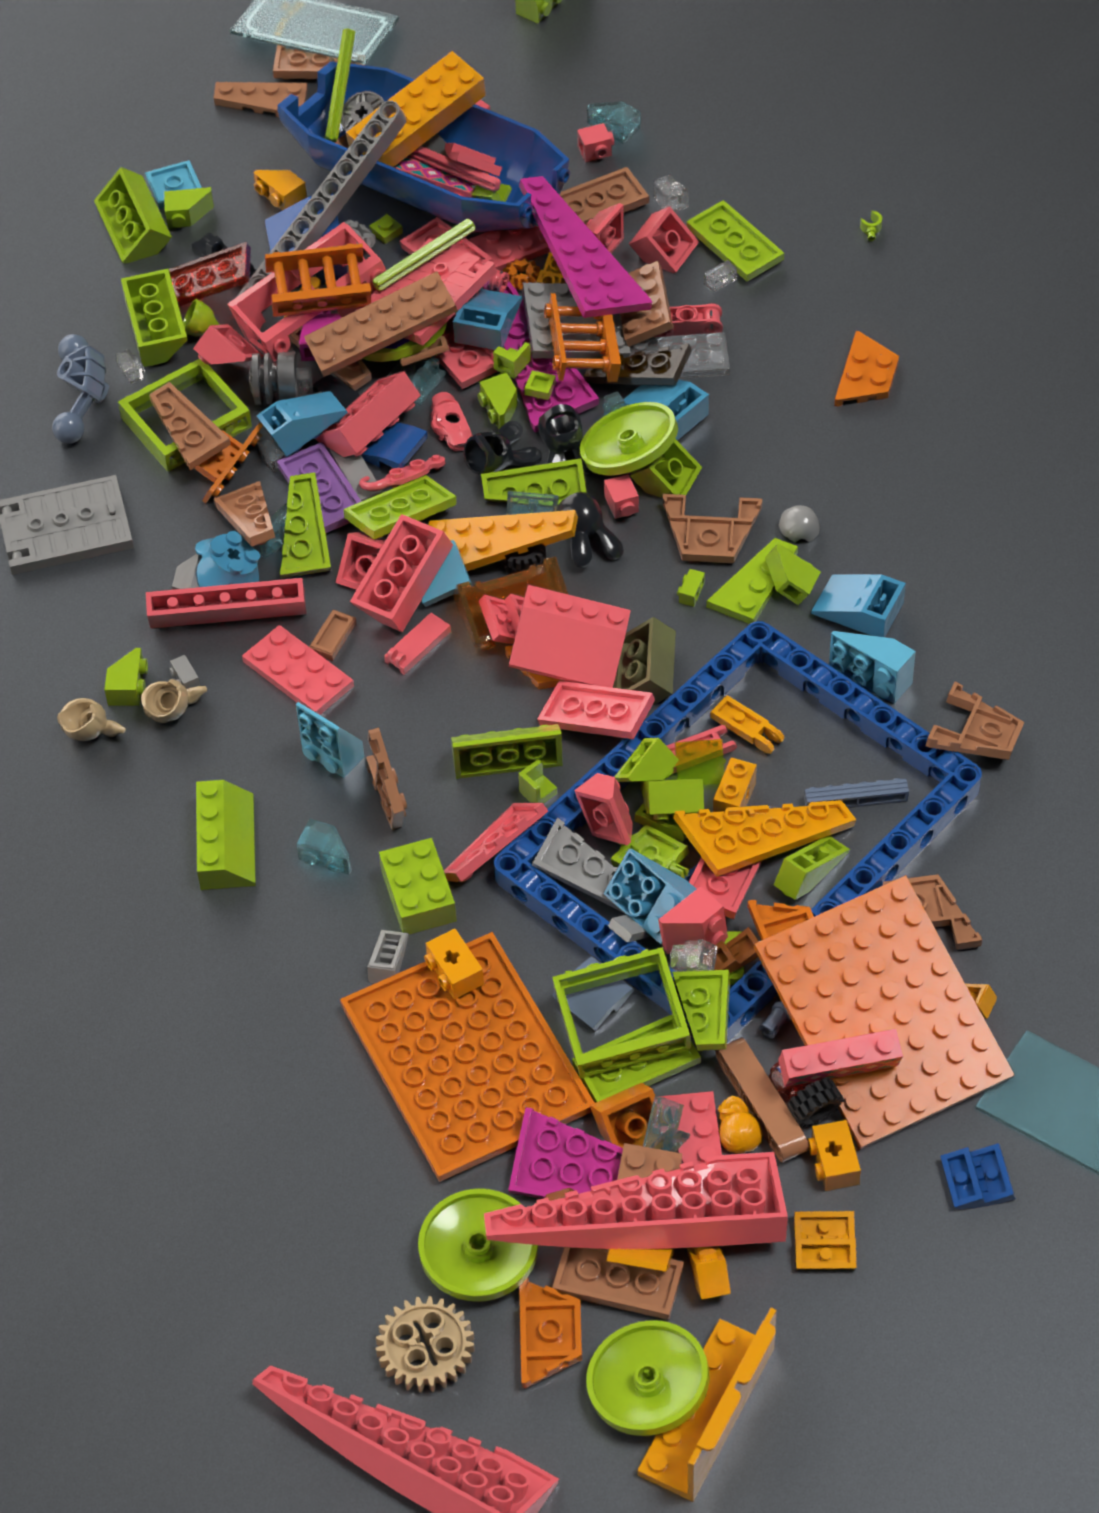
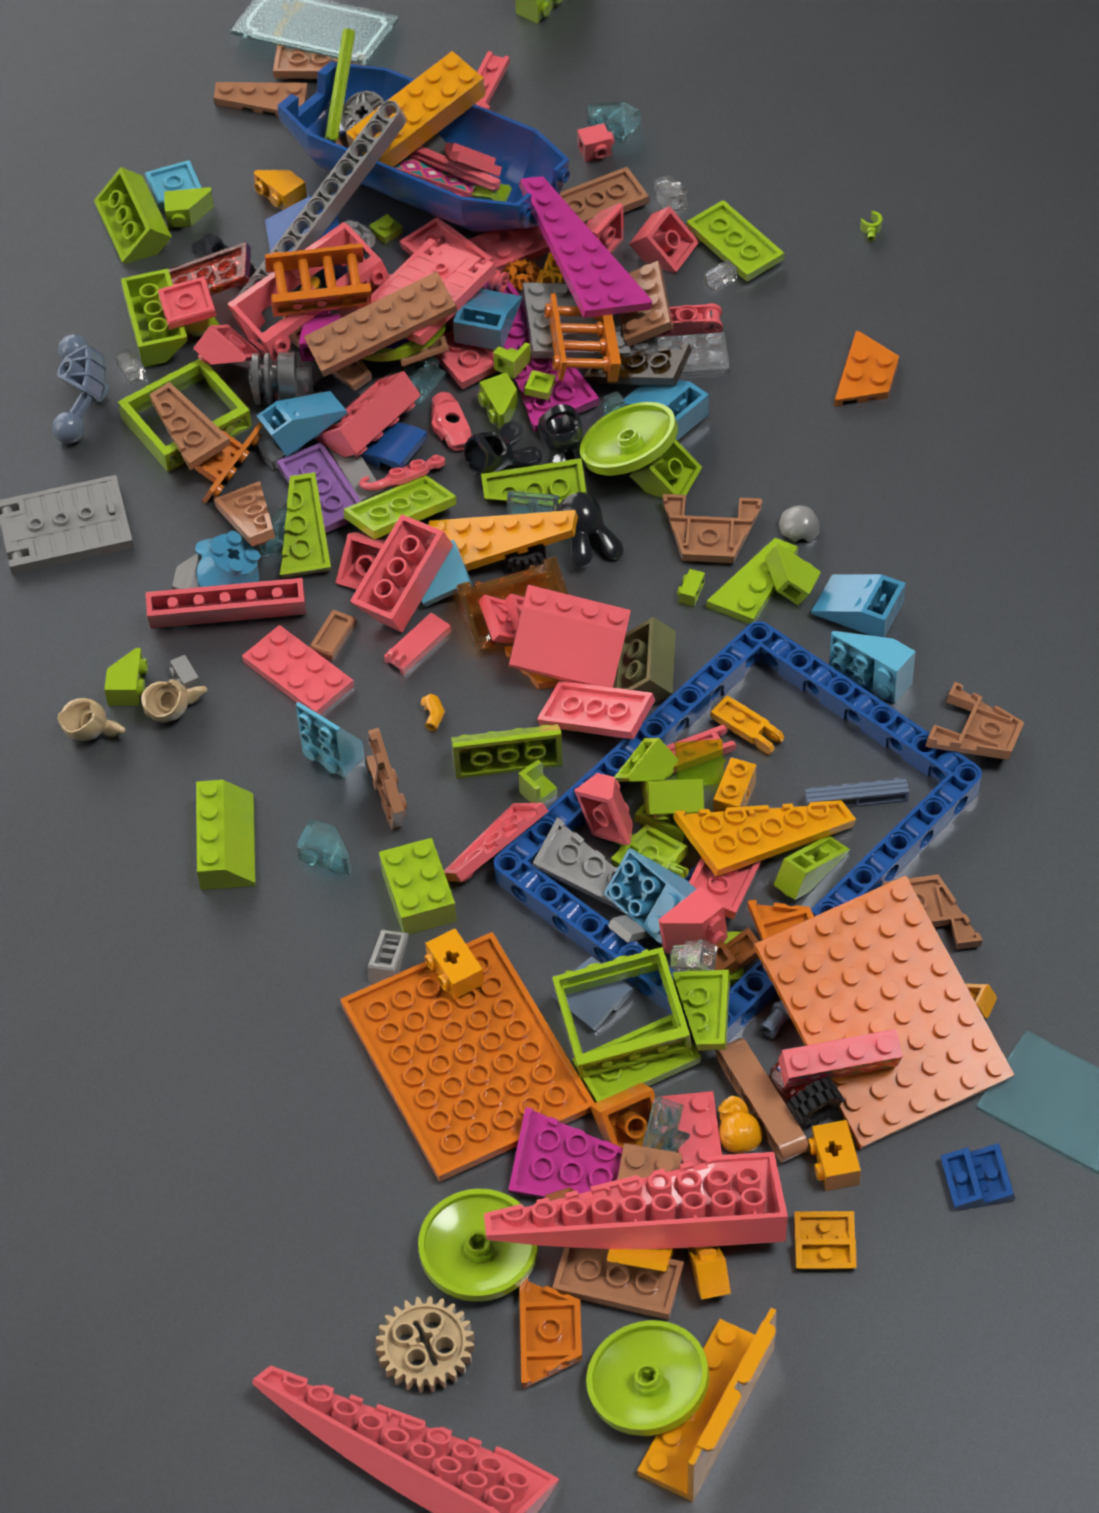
lime axle [372,218,476,291] -> none
coral brick [604,474,639,519] -> none
none -> coral tile [158,276,217,330]
none -> light orange arm [421,694,445,732]
none -> coral hinge [477,51,510,104]

